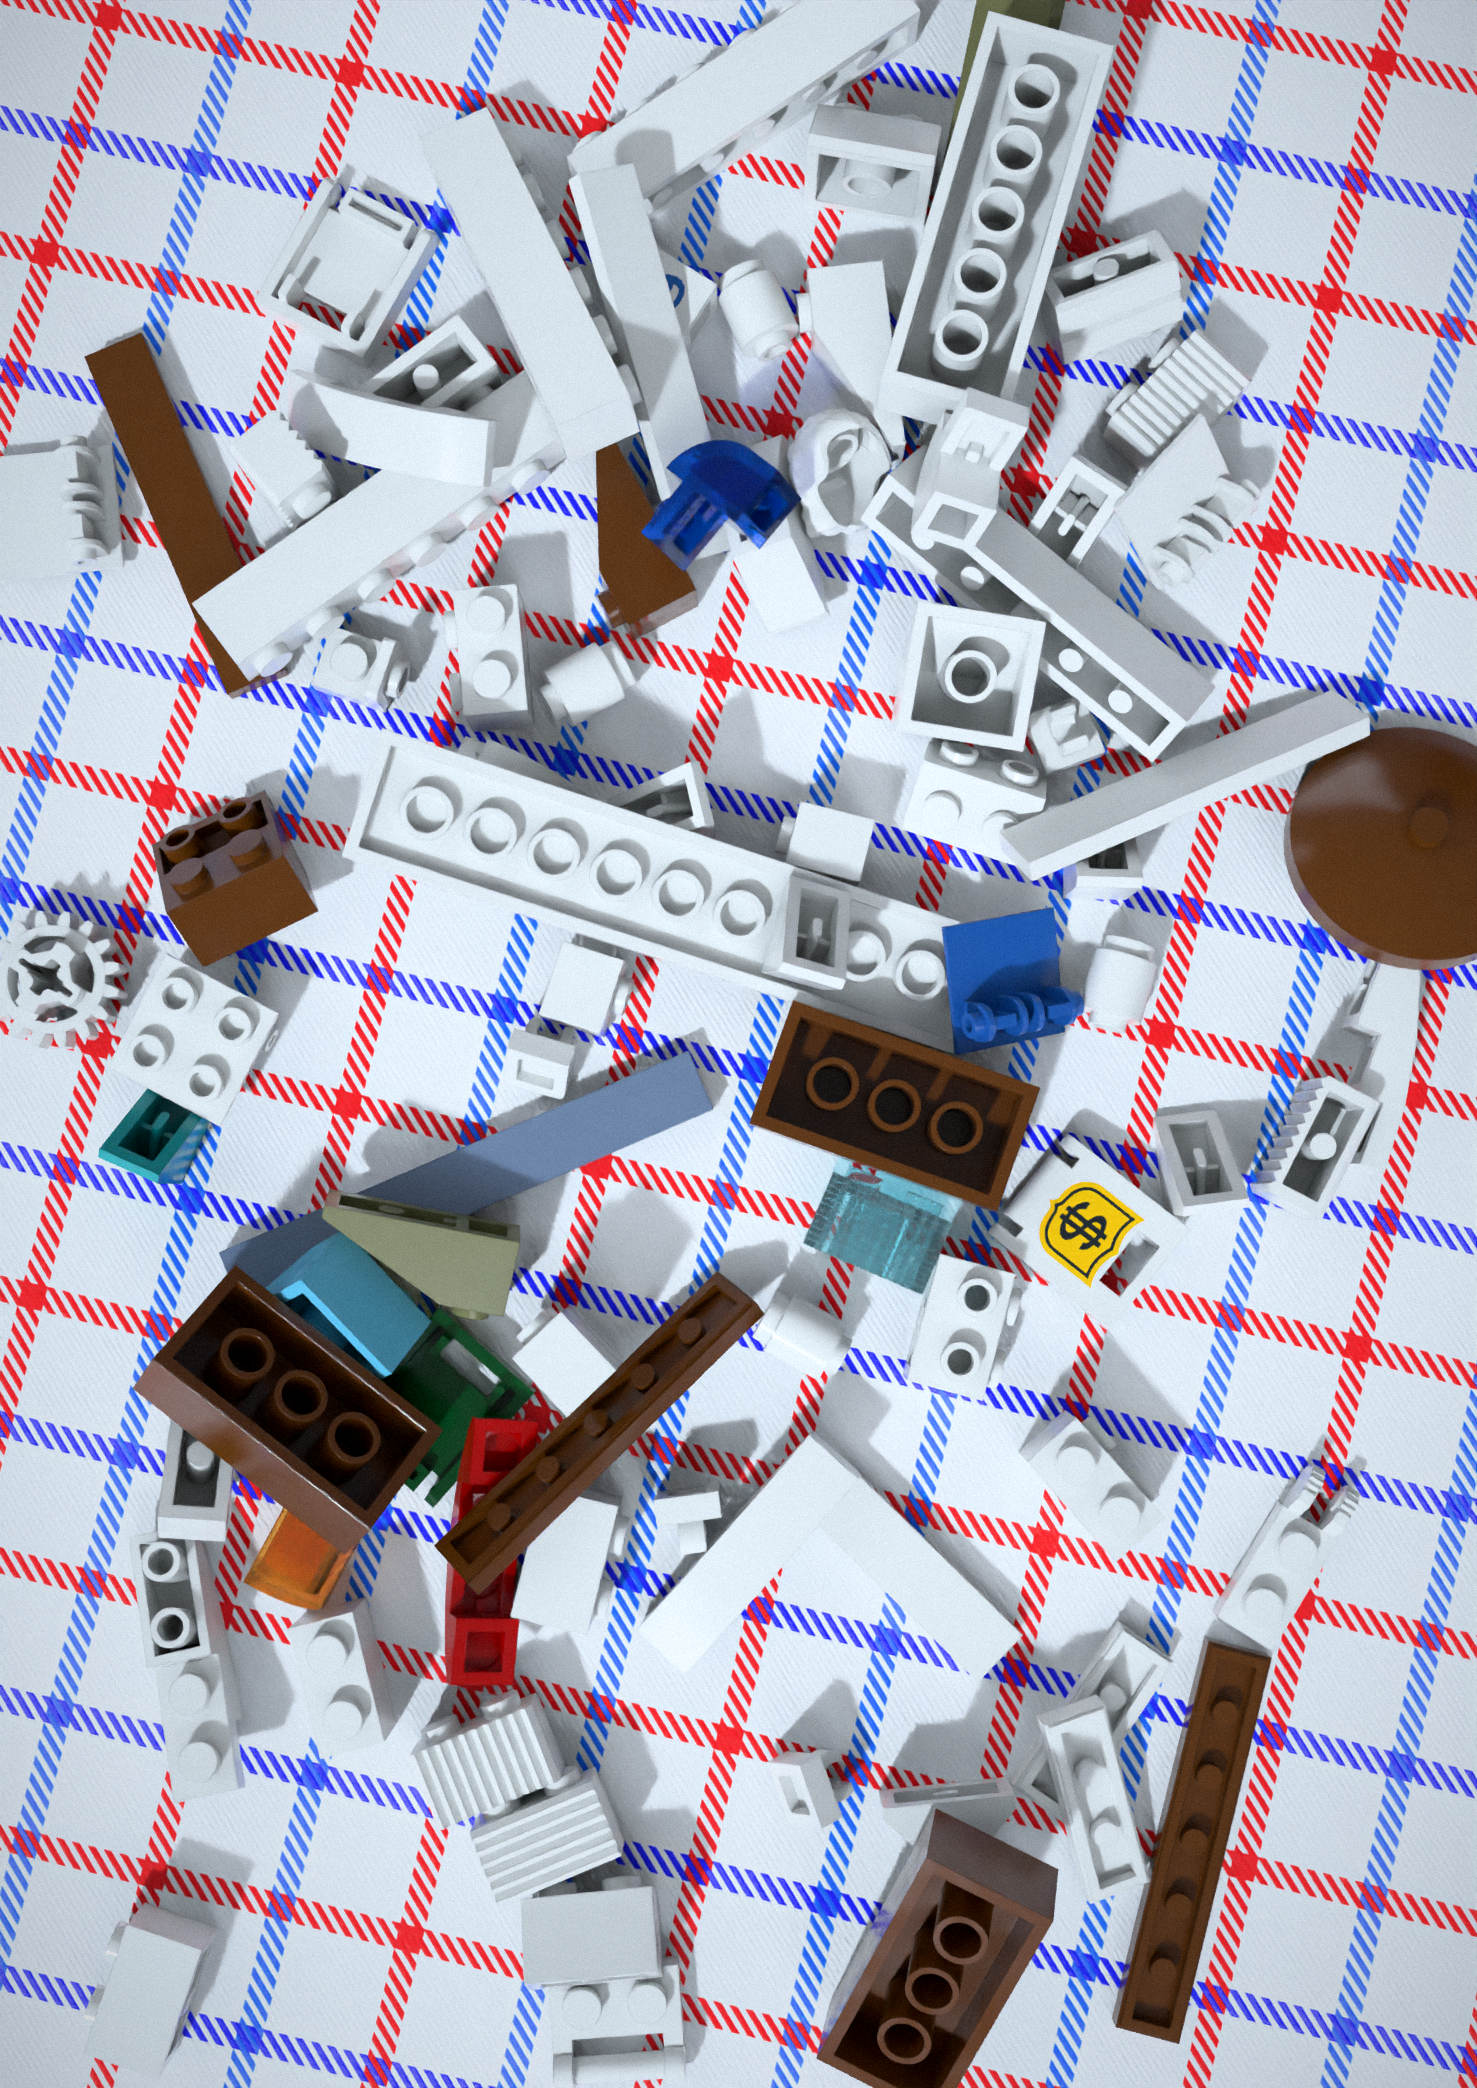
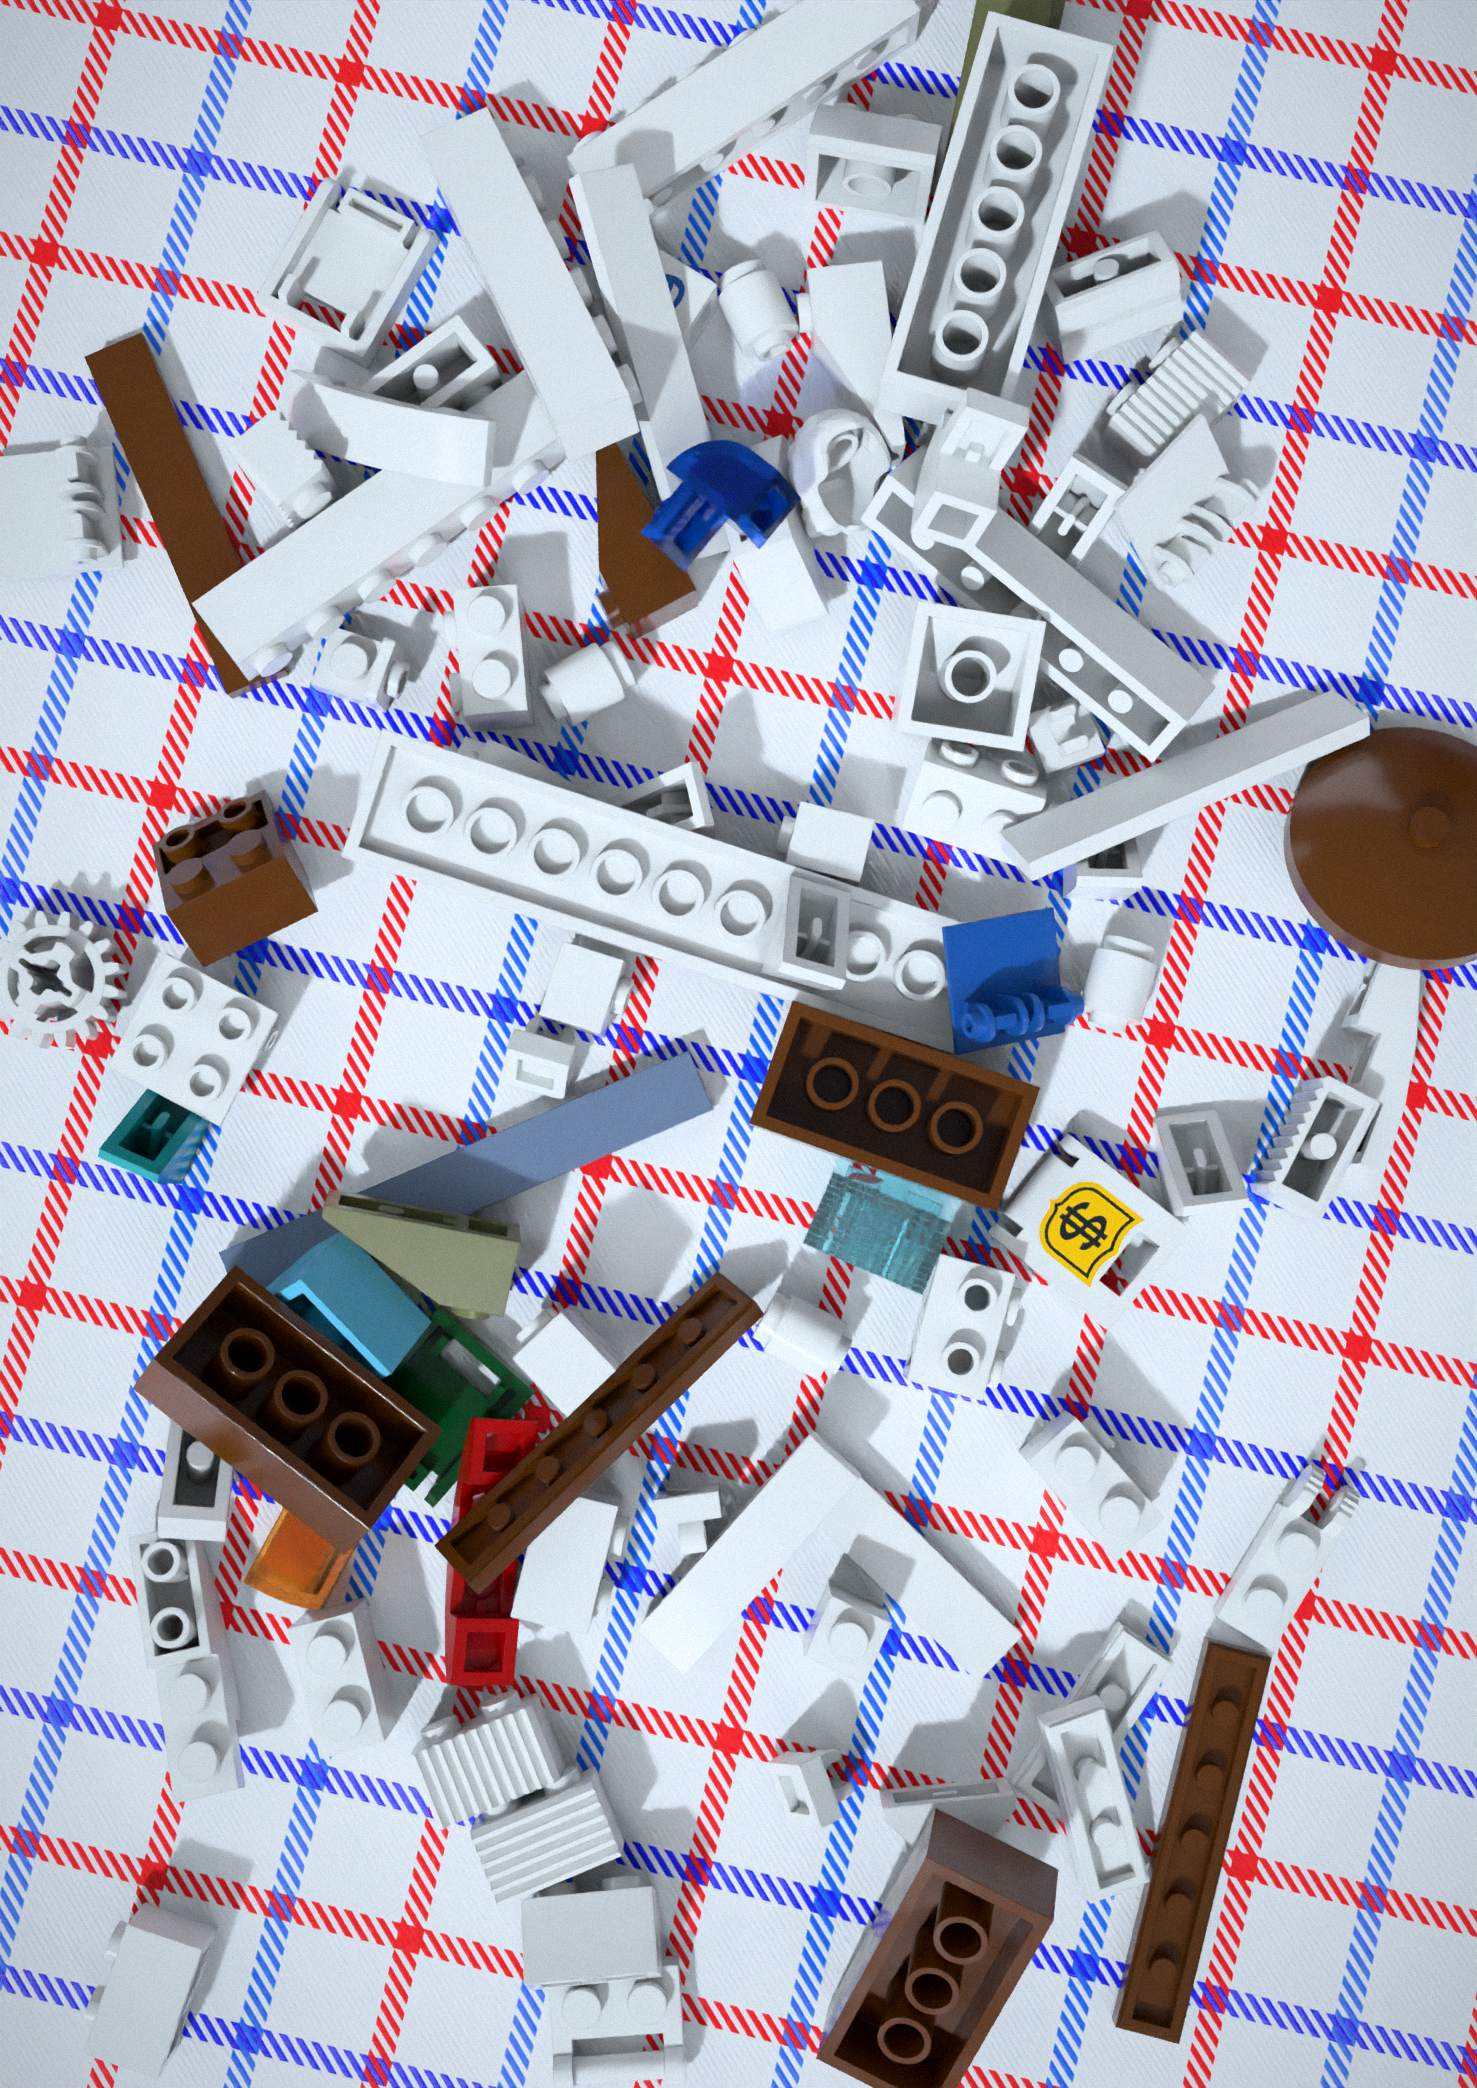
none -> white brick [802,1582,892,1685]

